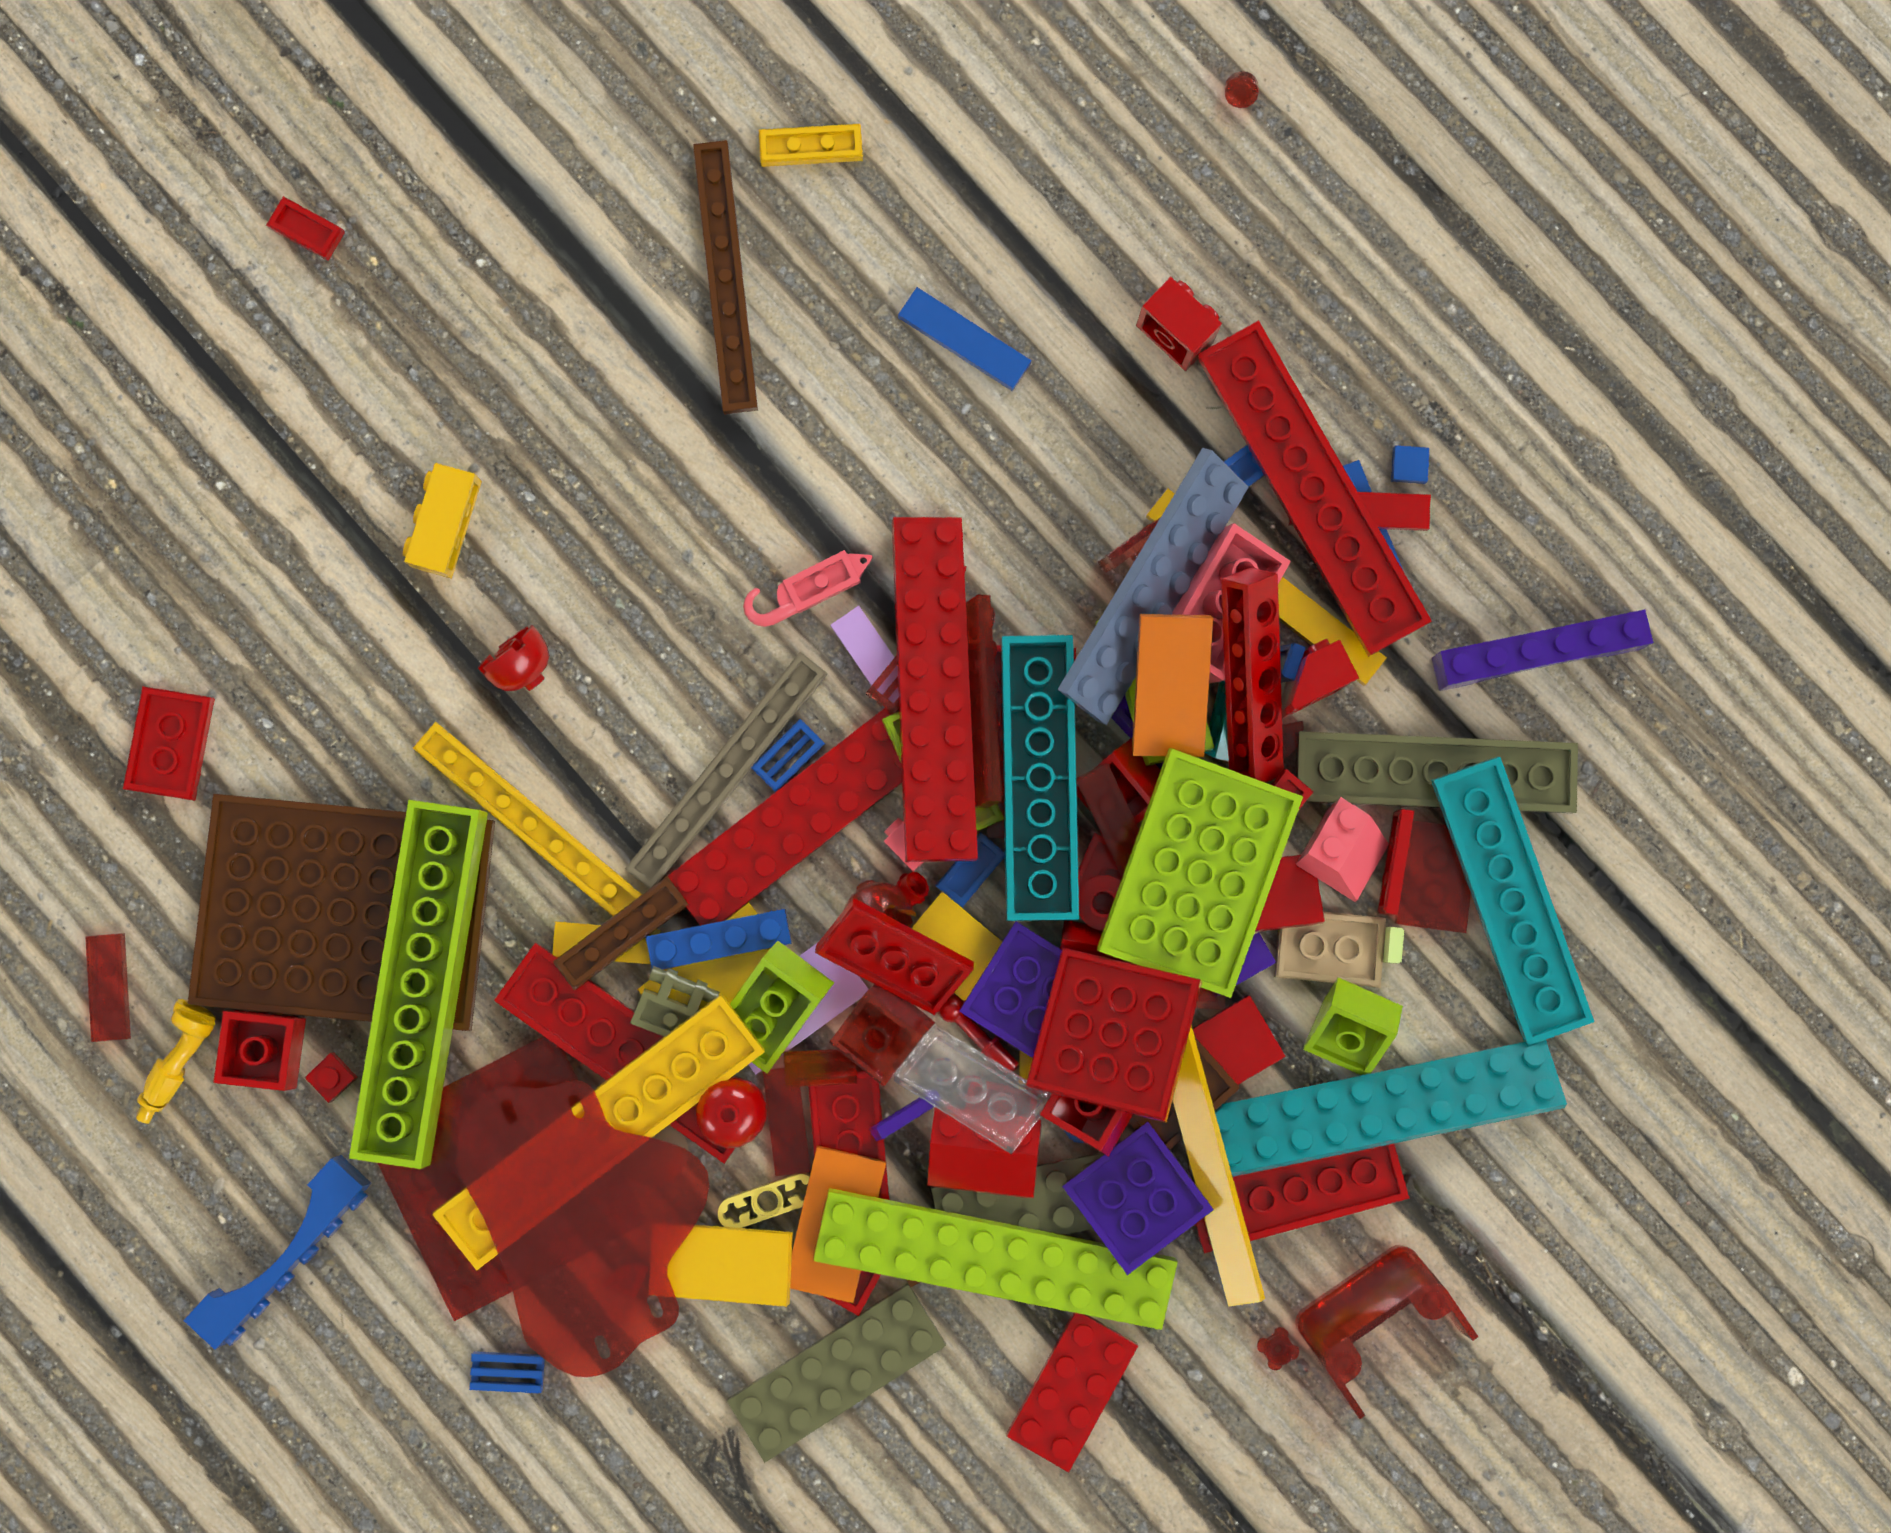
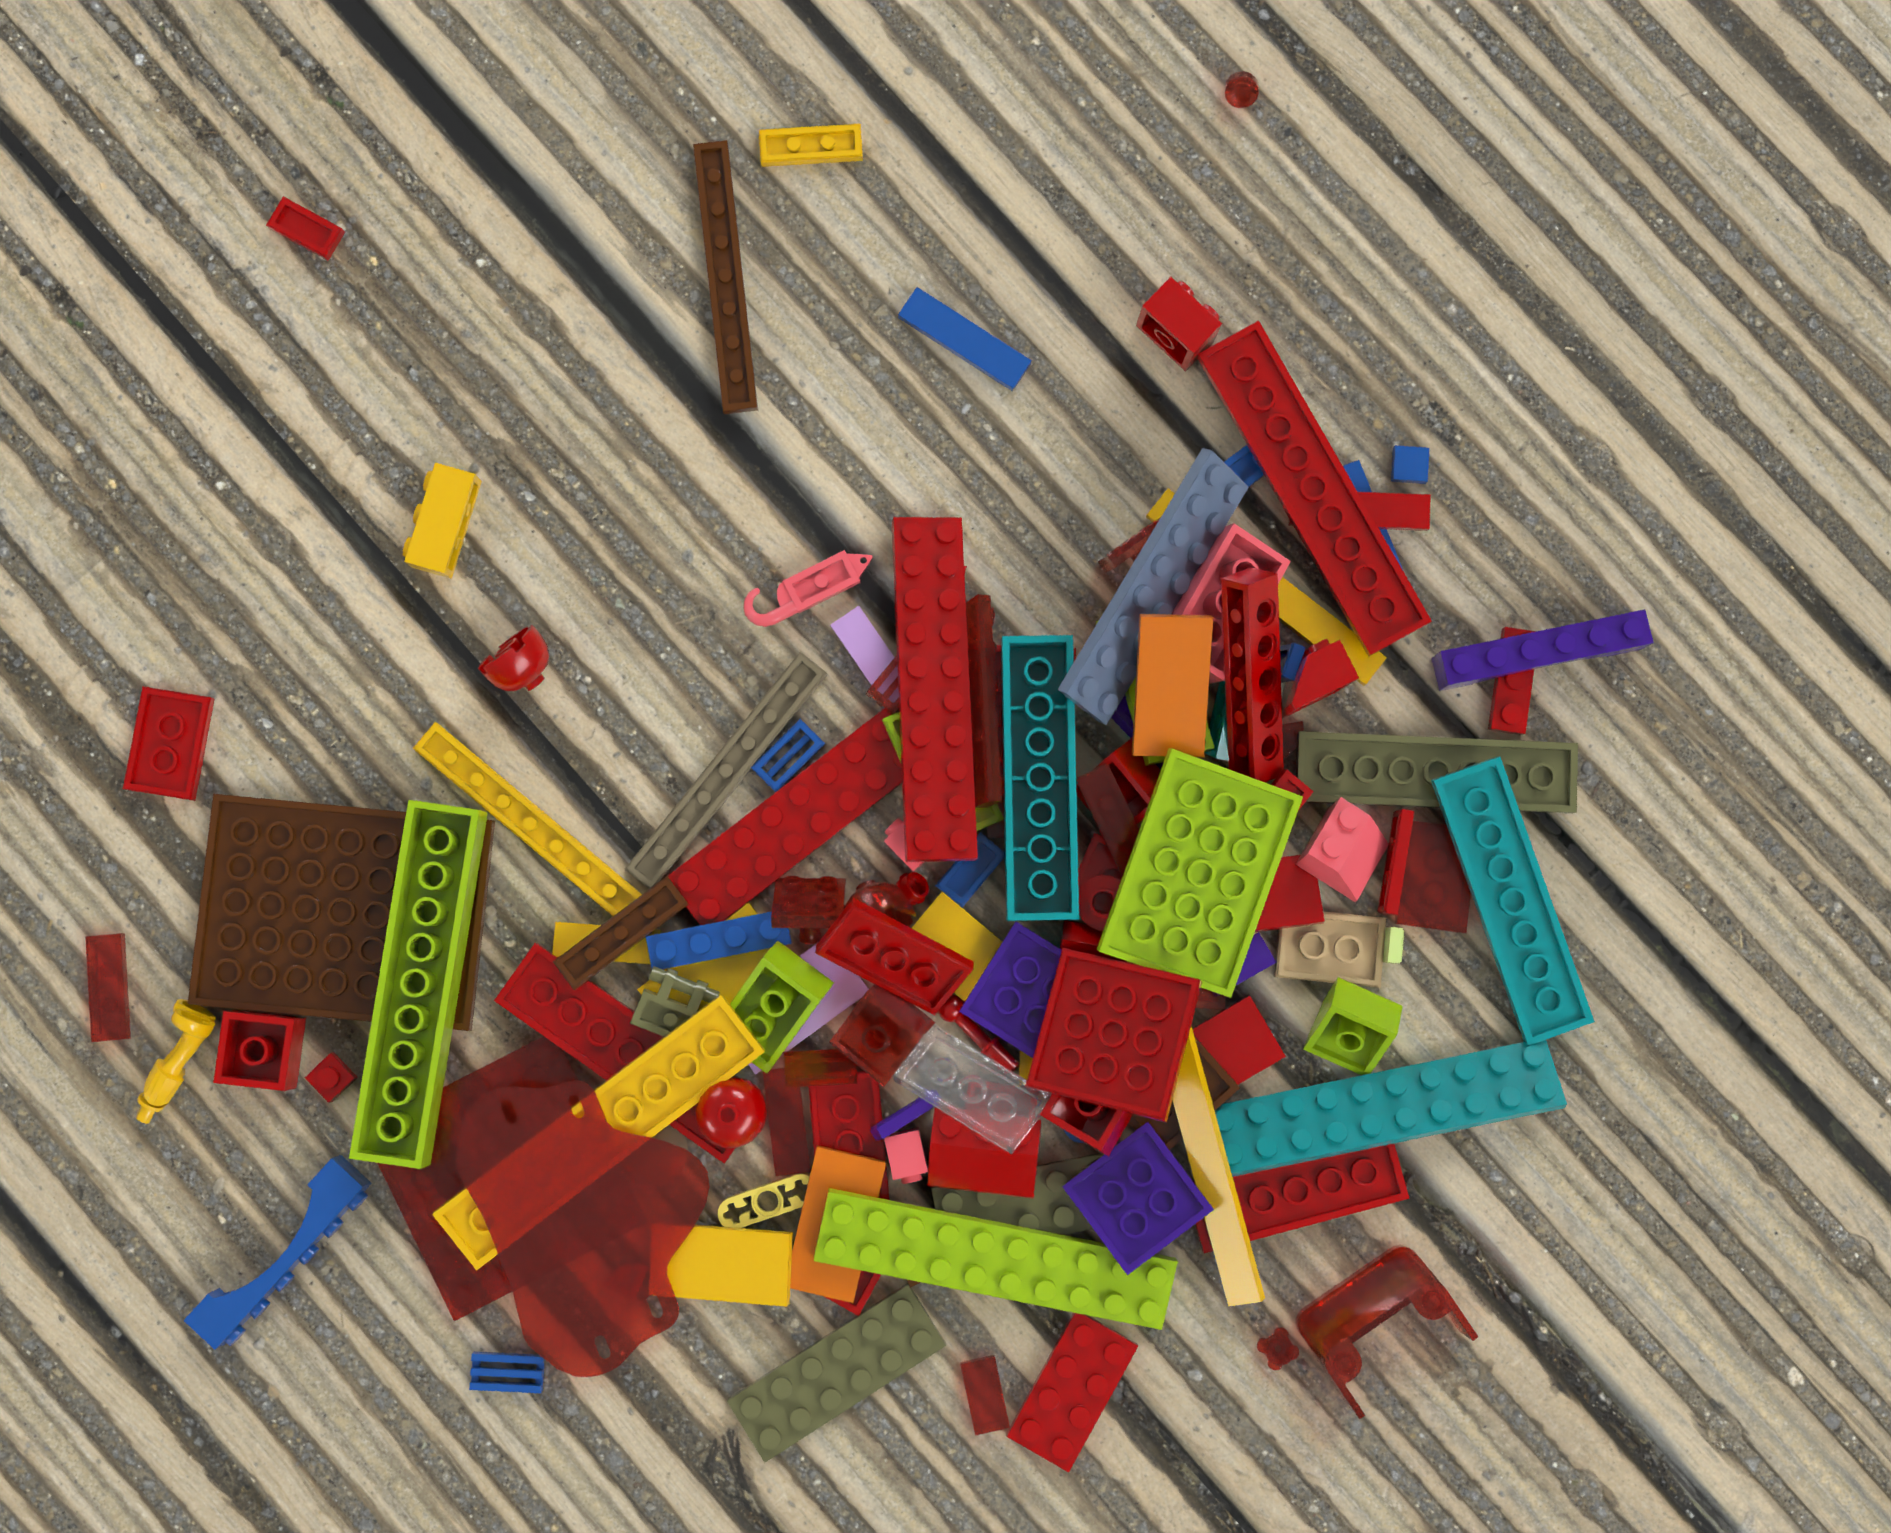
none -> clear red plate [771,876,846,945]
none -> coral brick [884,1127,928,1184]
none -> clear red tile [960,1354,1010,1436]
none -> red plate [1488,627,1536,735]

